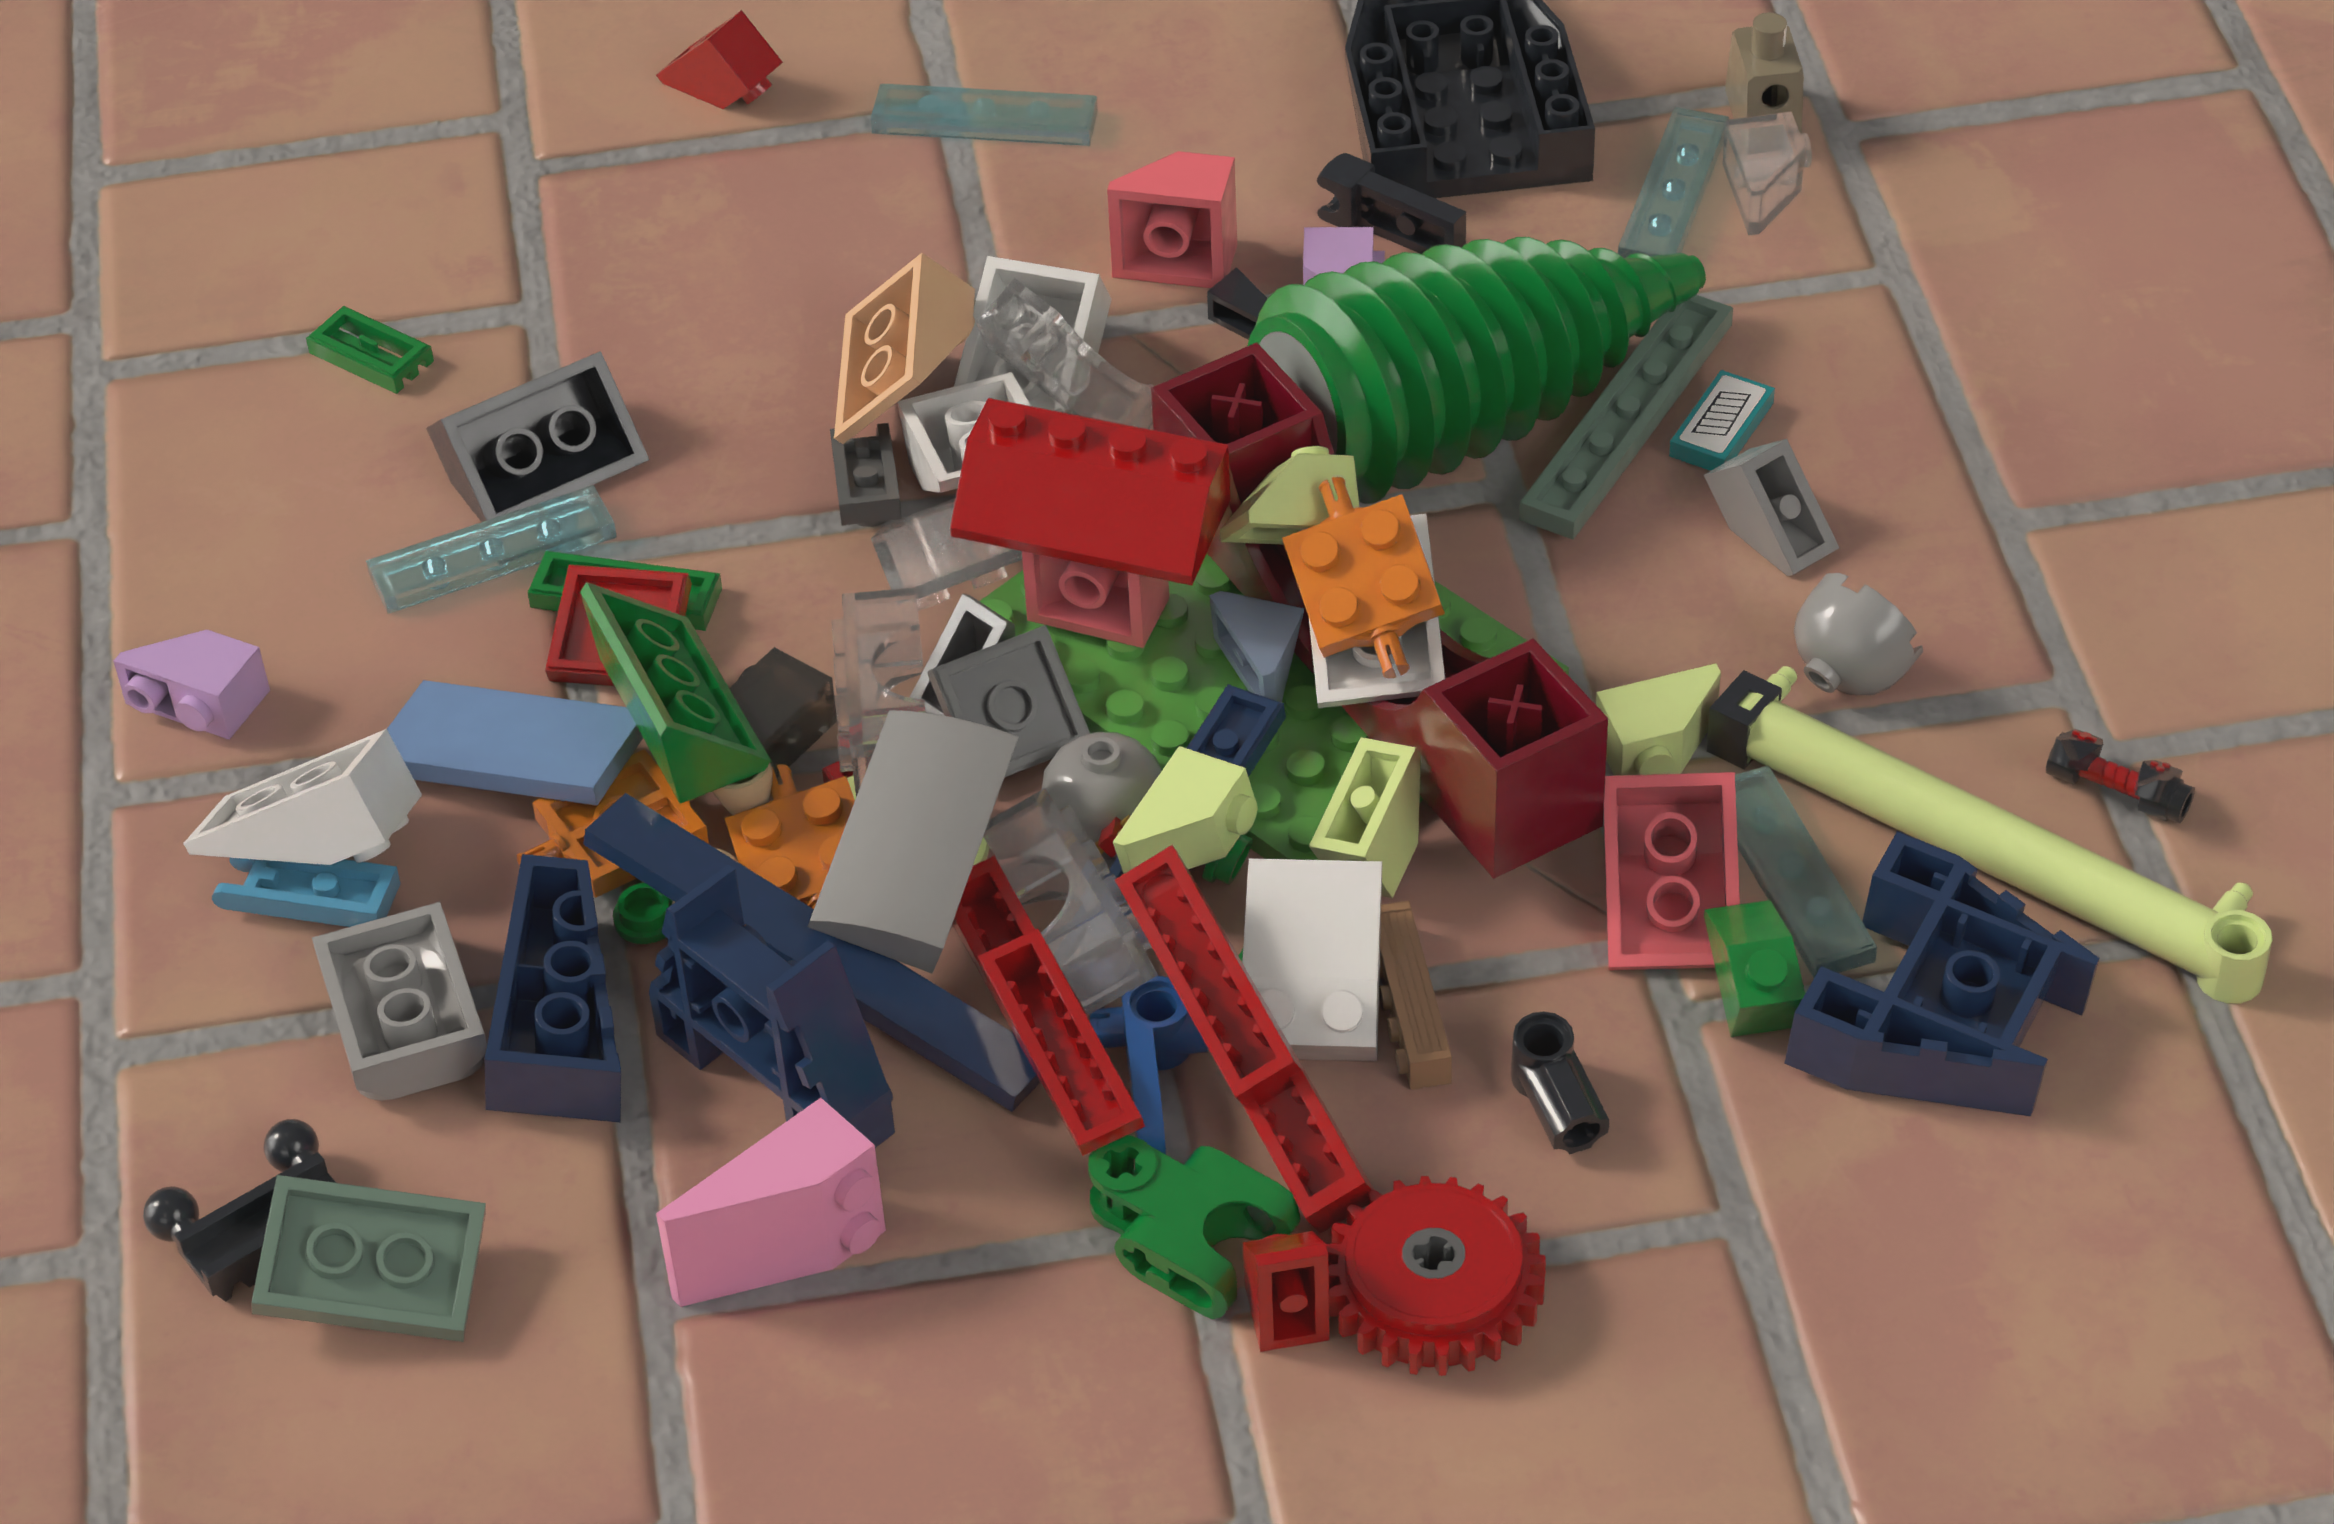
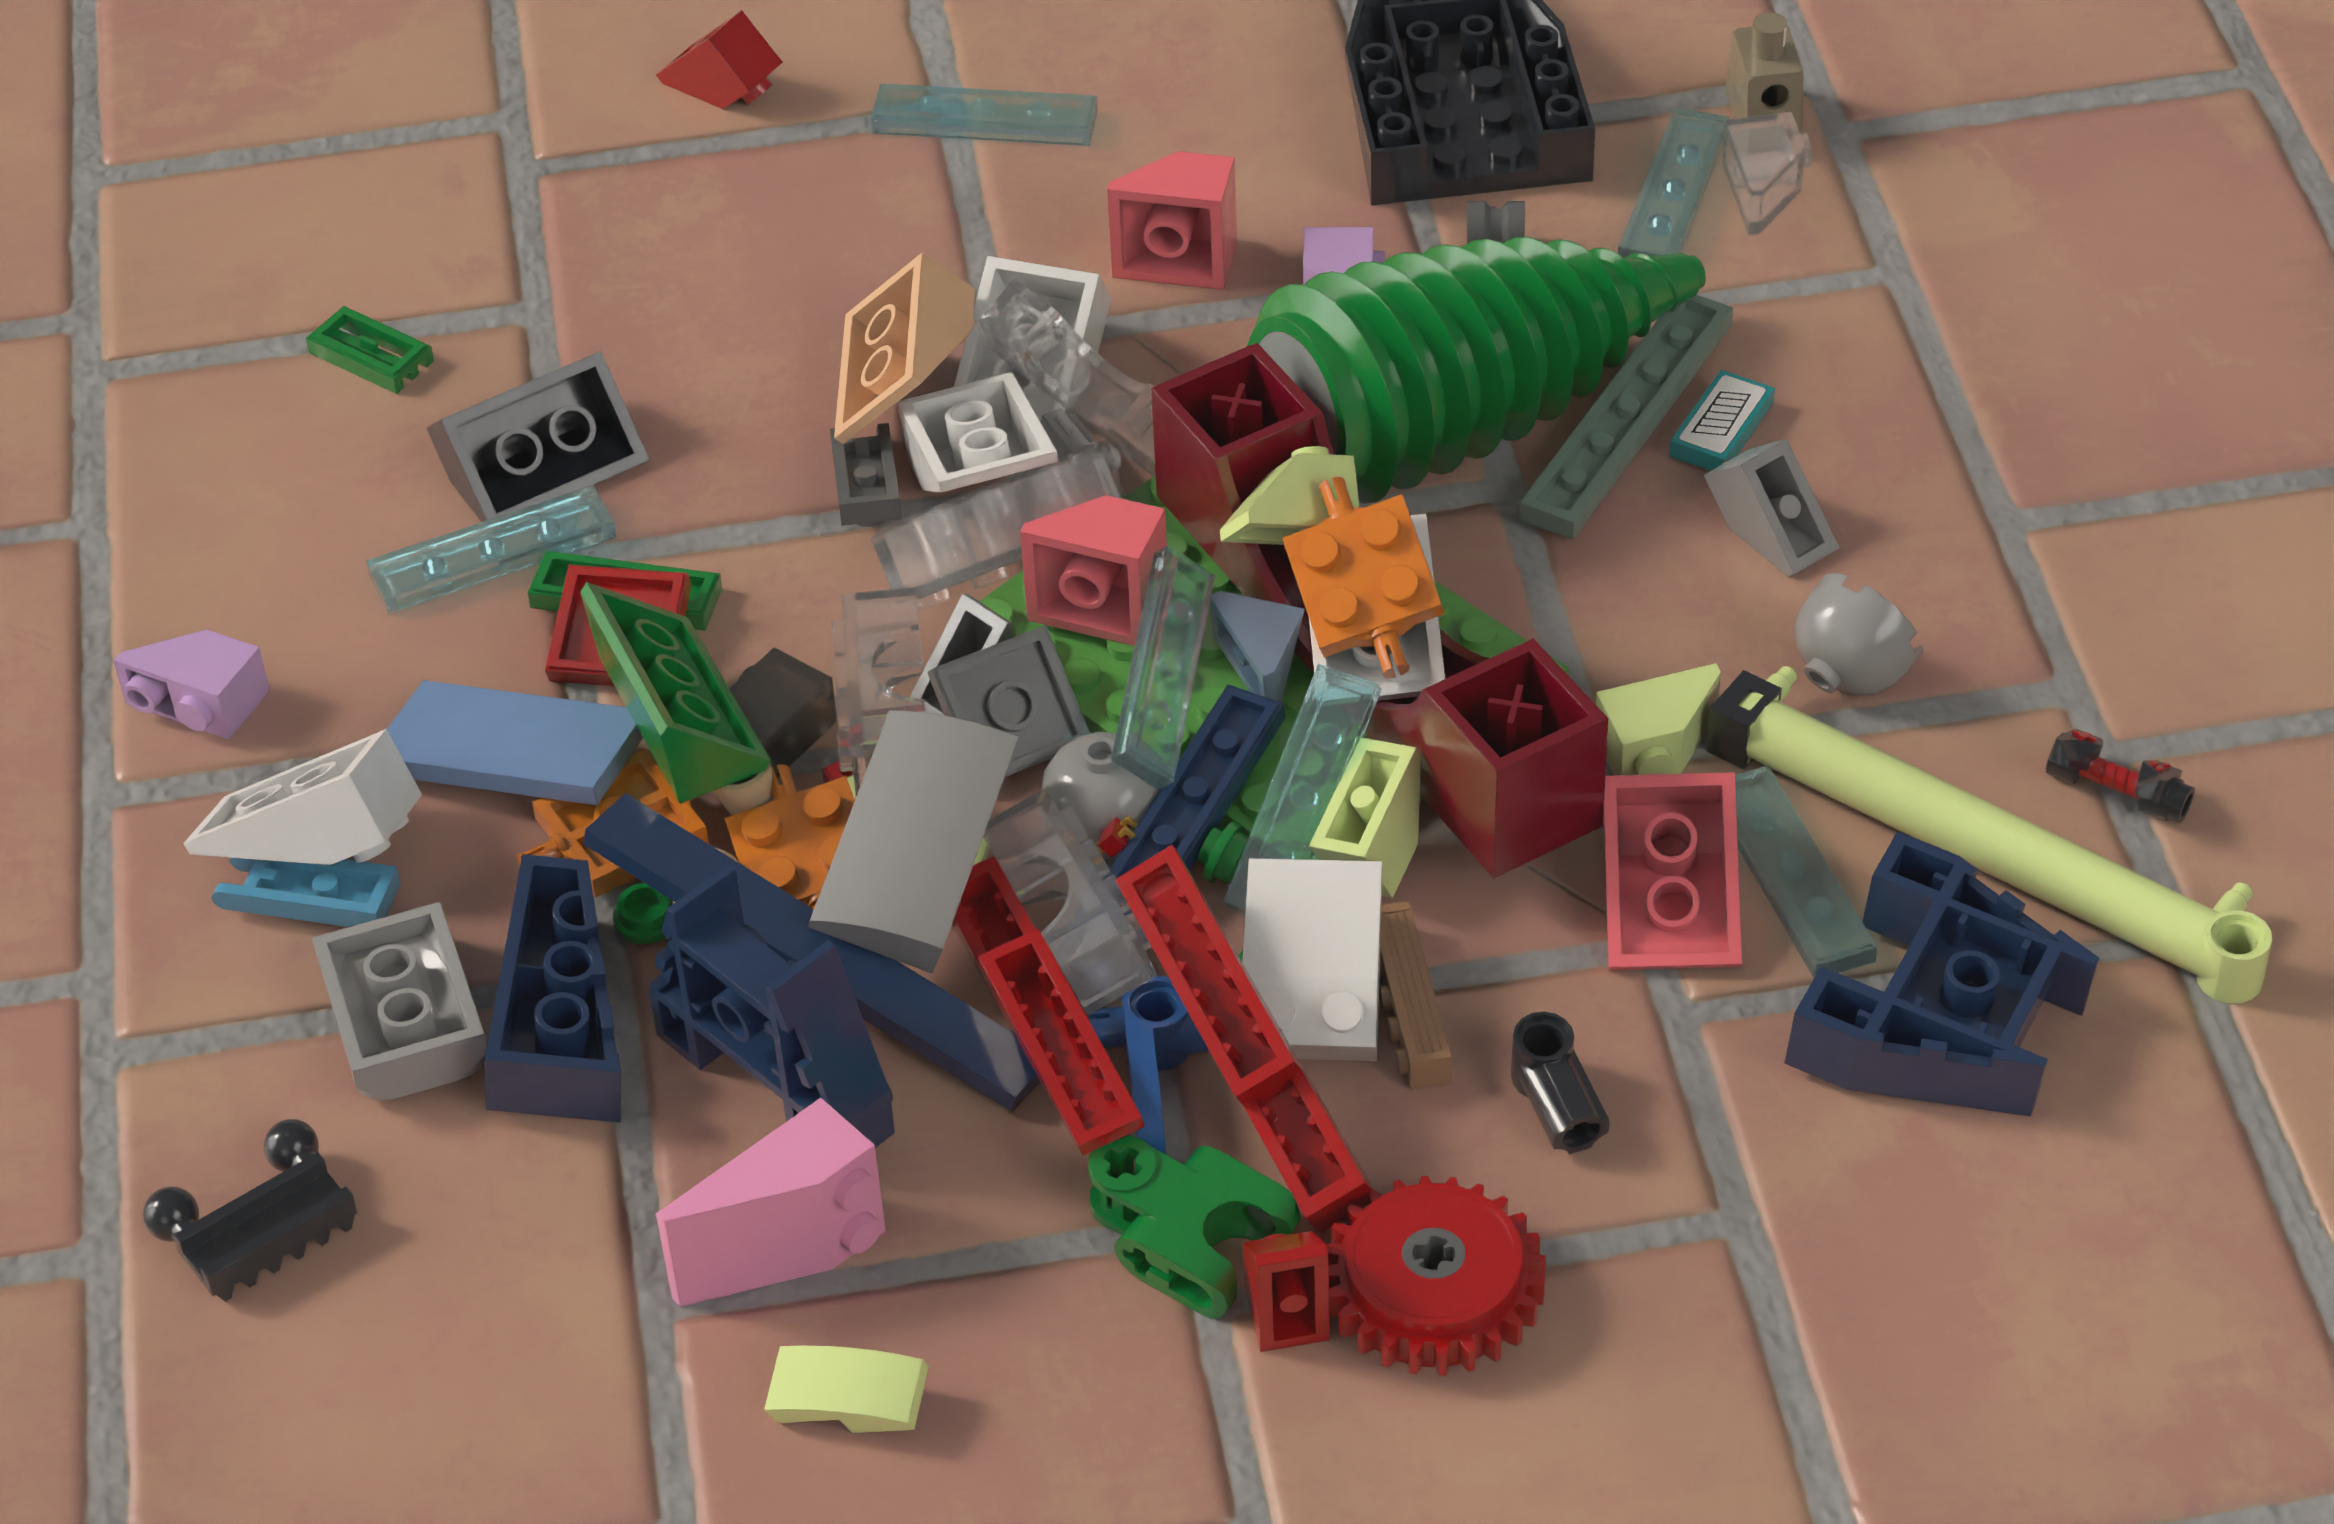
sand green plate [251,1175,486,1342] -> none
red slope [950,398,1230,586] -> none
yellowish green slope [1113,746,1258,874] -> none
black piece [1207,267,1267,340] -> none
black plate [1317,153,1466,254] -> none
green slope [1704,900,1805,1037] -> none
none -> yellowish green slope [764,1345,929,1433]
none -> clear light blue tile [1111,545,1215,790]
none -> clear light blue tile [1223,664,1382,913]
none -> dark grey wheel [1467,201,1525,243]

